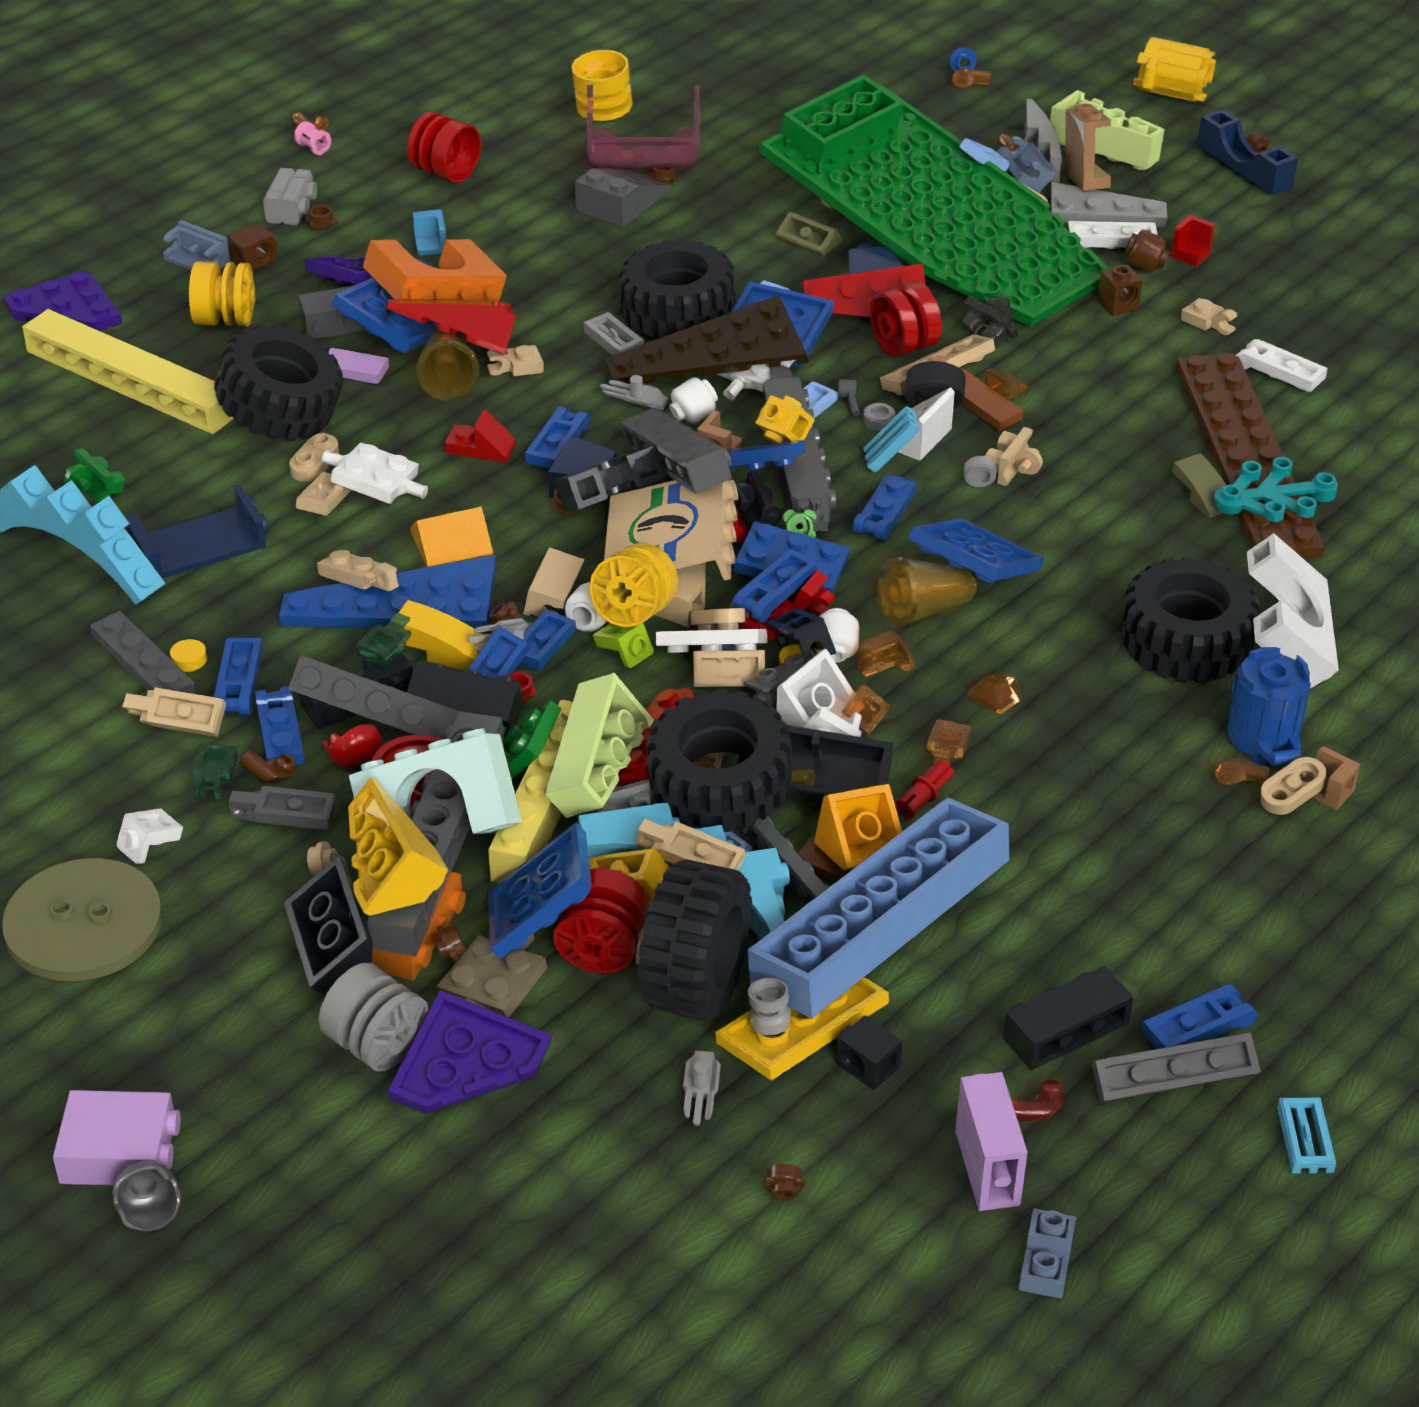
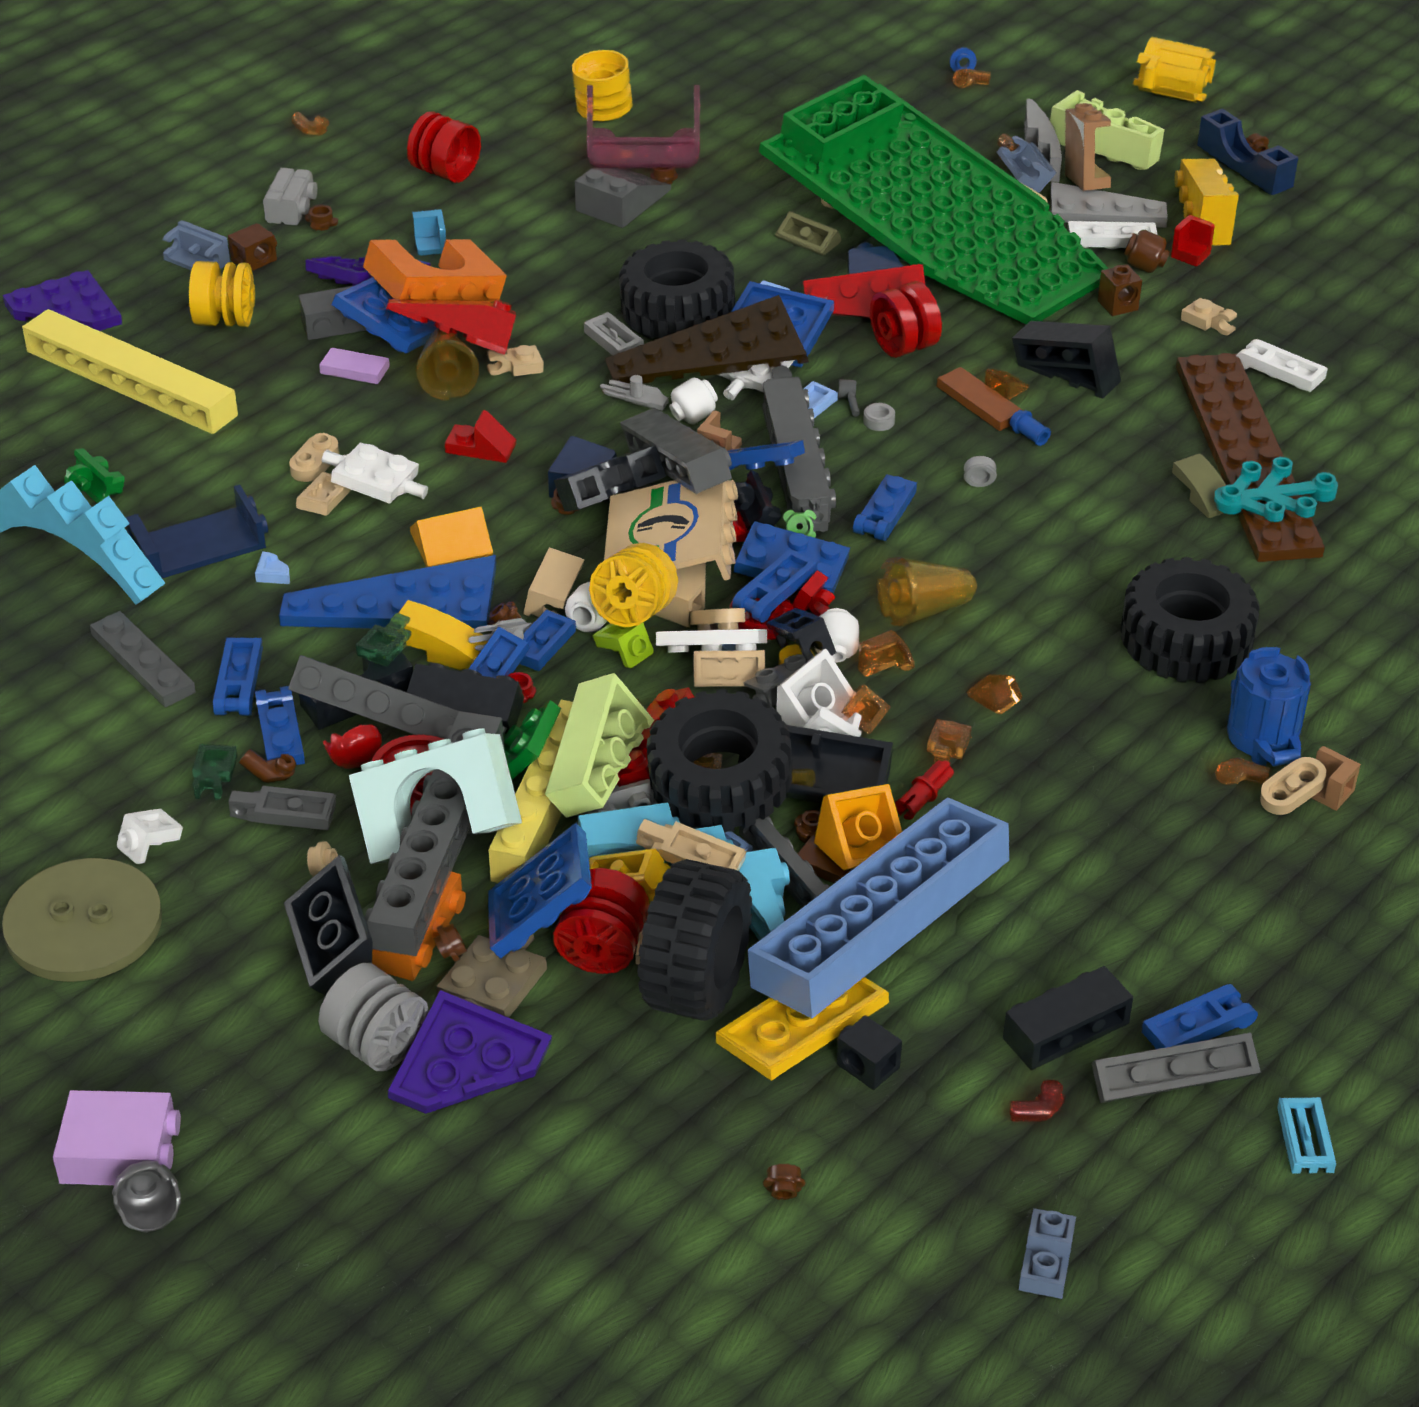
tan hinge [122,687,227,737] -> none
yellow tile [170,639,207,672] -> none
black tyre [214,325,343,441] -> none
bright pink bush [294,121,331,155] -> none
tan hinge [317,550,399,591] -> none
yellow wedge [348,777,449,916] -> none
blue plate [525,406,591,469] -> none
light grey piece [683,1050,721,1126] -> none
light grey wheel [748,977,791,1035] -> none
yellow brick [755,395,815,444] -> none
medium azure tile [863,406,919,472] -> none
tan plate [880,334,995,396] -> none
white slope [898,387,955,461] -> none
black tyre [905,361,966,409] -> none
blue plate [908,518,1045,583] -> none
lavender brick [955,1072,1028,1211] -> none
light blue tile [959,138,1010,172] -> none
clear smoke hips [960,295,1018,347] -> none
tan hips [985,427,1043,486] -> none
white arch [1247,533,1339,689] -> none
none -> light blue tile [255,551,290,584]
none -> reddish brown plate [794,810,820,843]
none -> blue pin [1010,410,1051,446]
none -> black wedge [1012,321,1121,399]
none -> yellow wedge [1174,159,1239,245]

